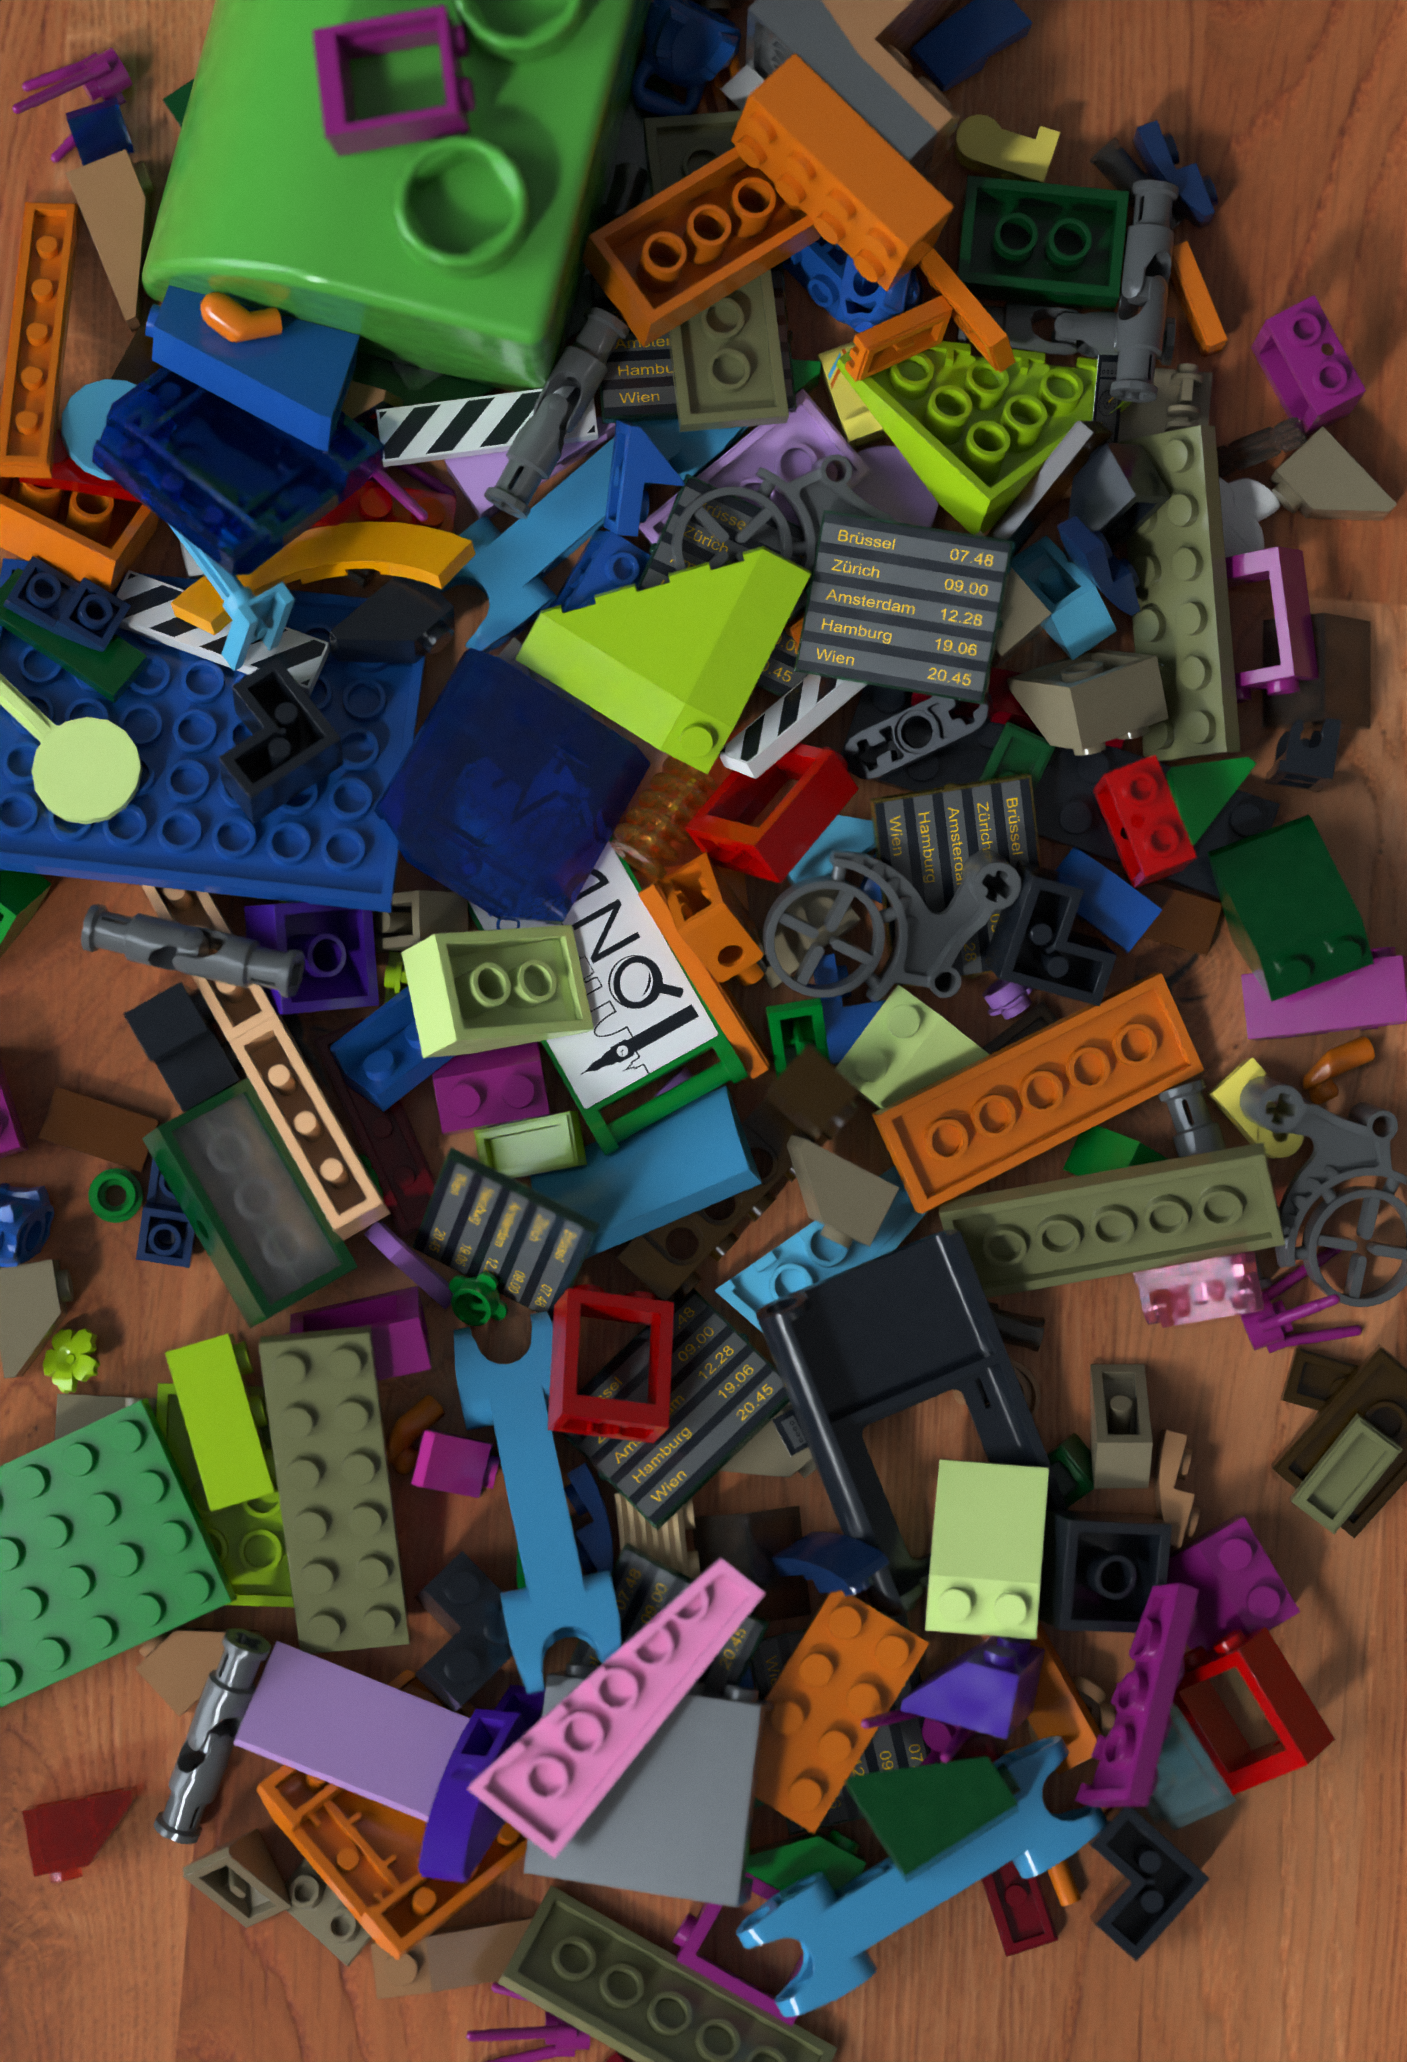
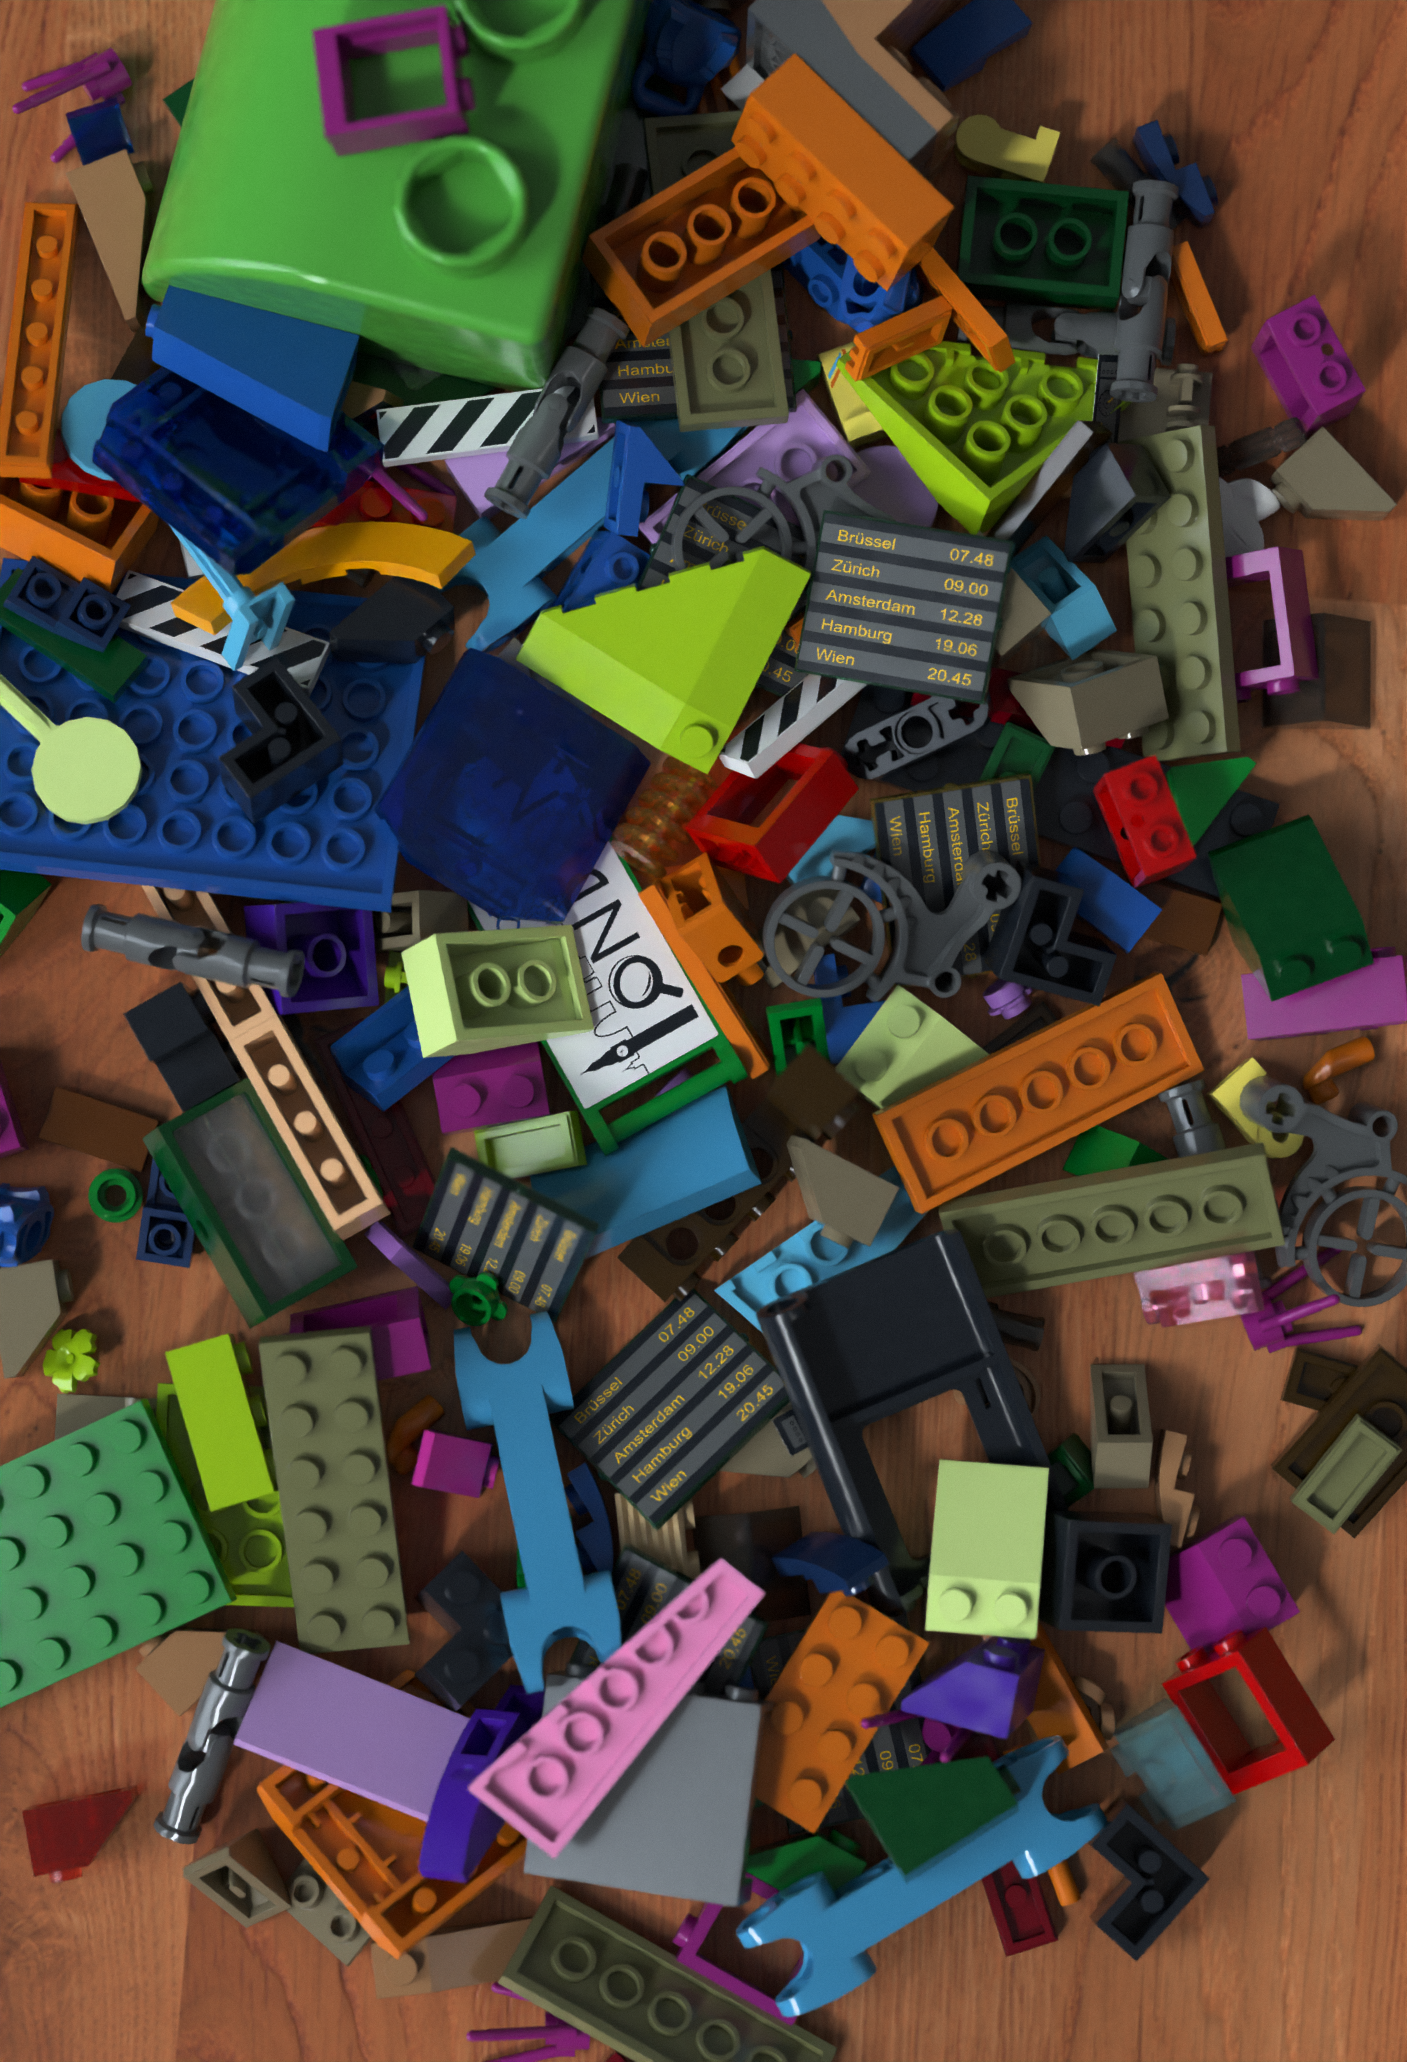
orange arm [200,292,282,343] -> none
red window [548,1284,674,1443] -> none
dark blue slope [1057,515,1140,616] -> none
magenta wing [1075,1583,1199,1807] -> none
black hinge [1265,718,1342,792] -> none

